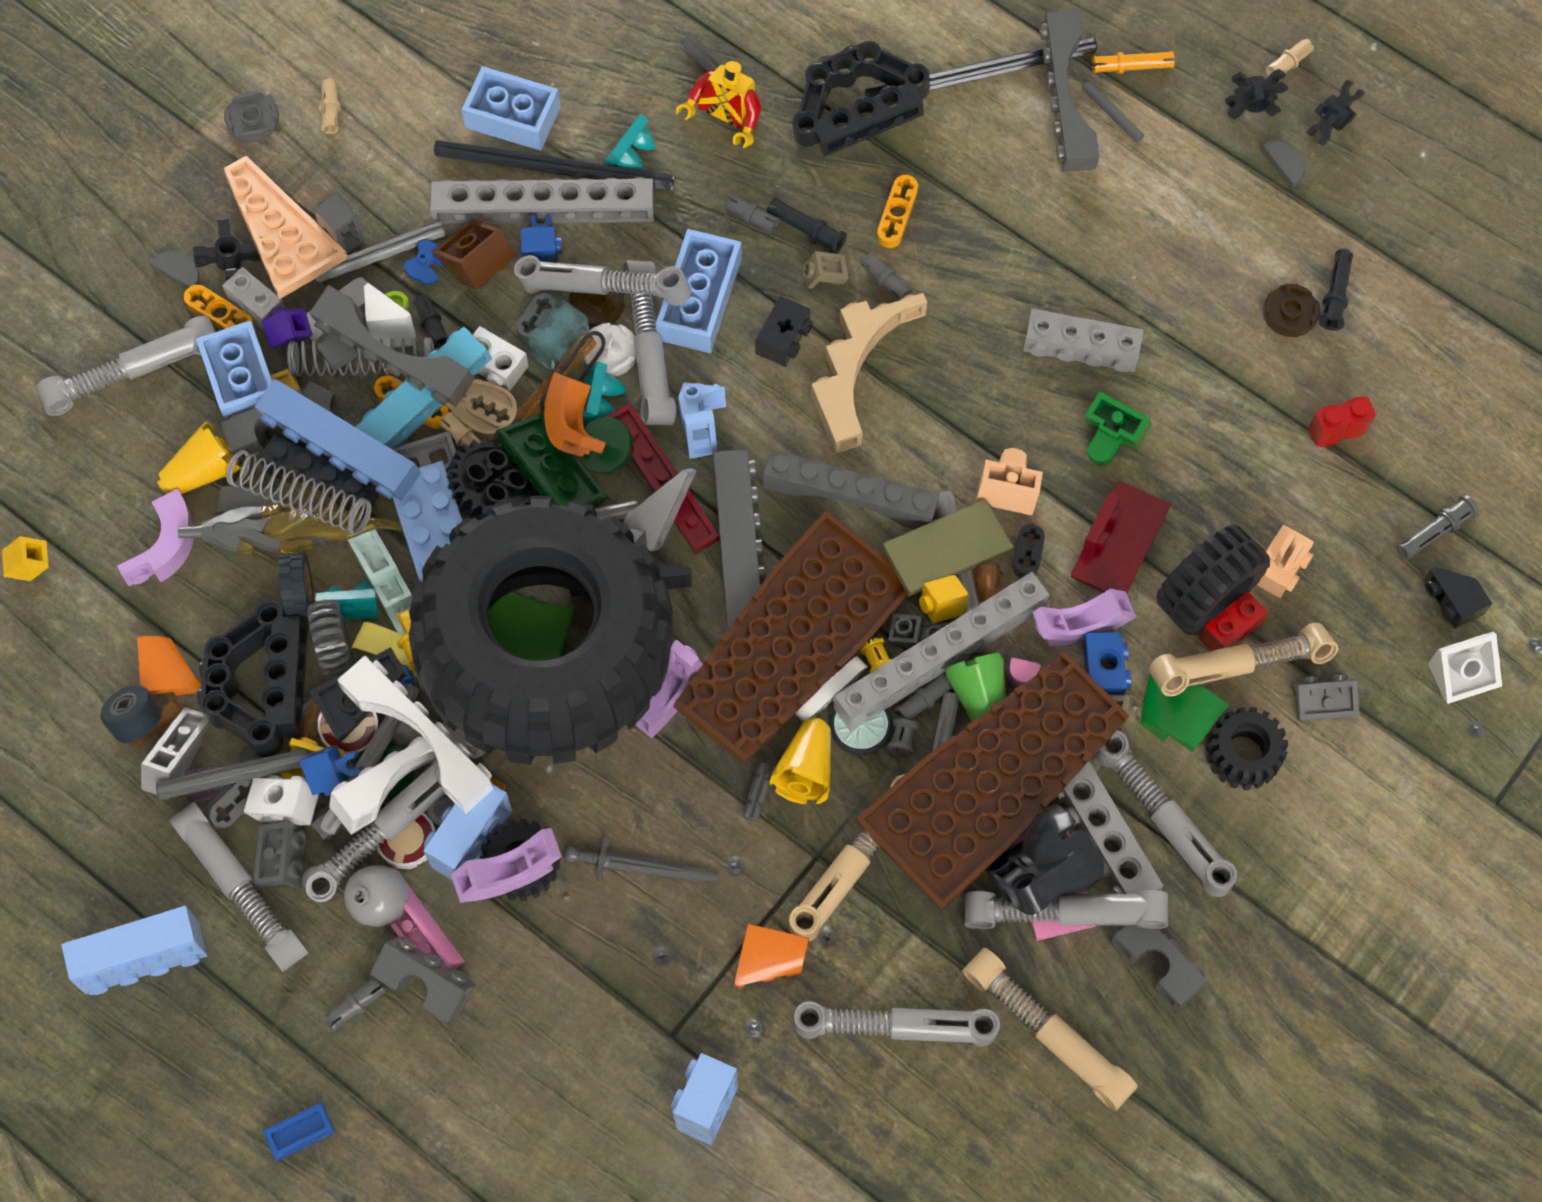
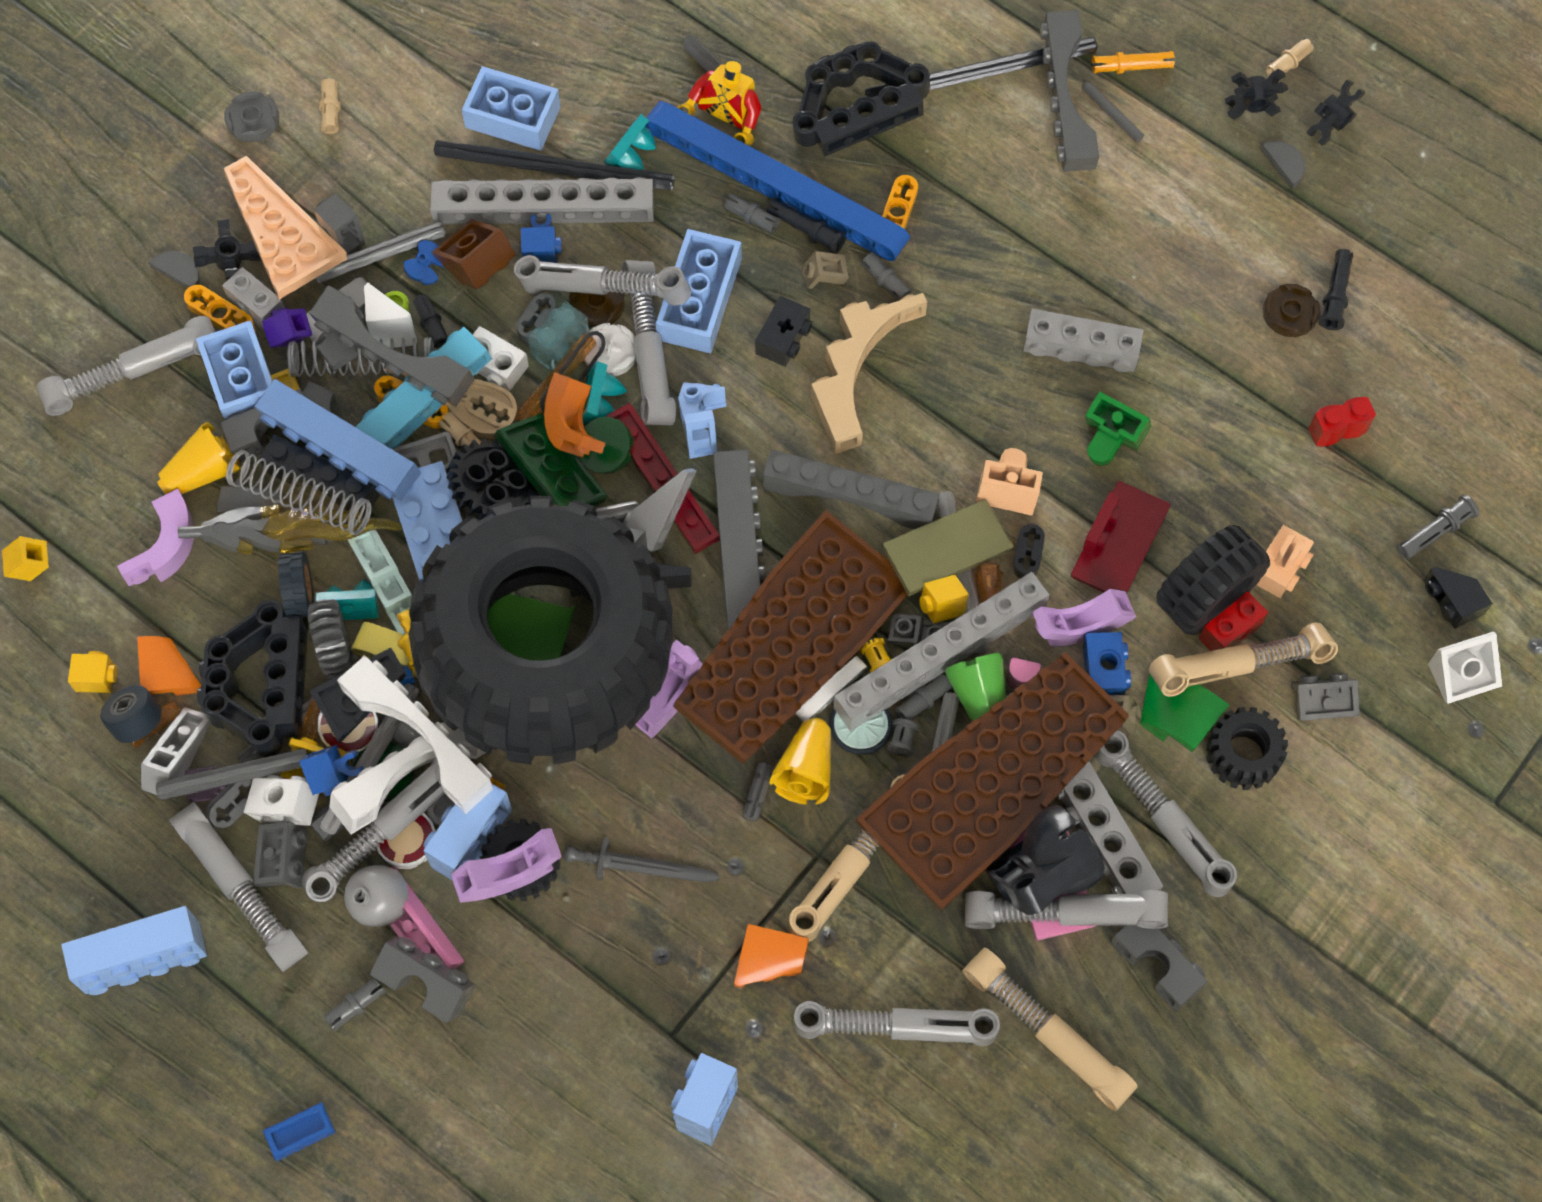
none -> yellow brick [68,651,118,693]
none -> blue beam [645,101,910,261]

